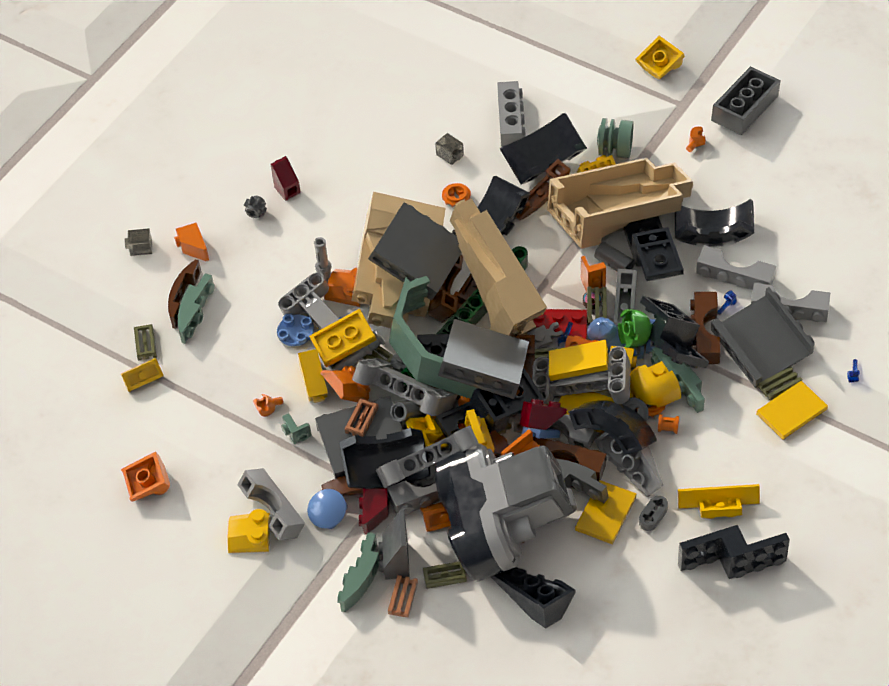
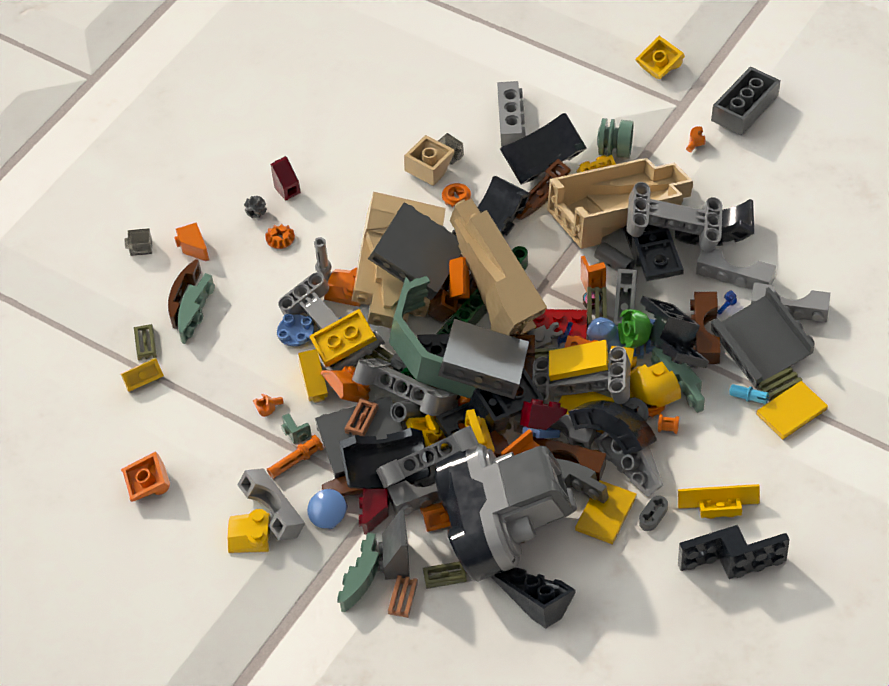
clear blue hand [847,359,860,383] -> none
none -> orange gear [265,223,295,249]
none -> orange pin [266,434,324,479]
none -> tan slope [404,135,455,186]
none -> orange panel [449,257,470,299]
none -> light grey beam [627,182,722,252]
none -> medium azure axle [729,384,769,405]

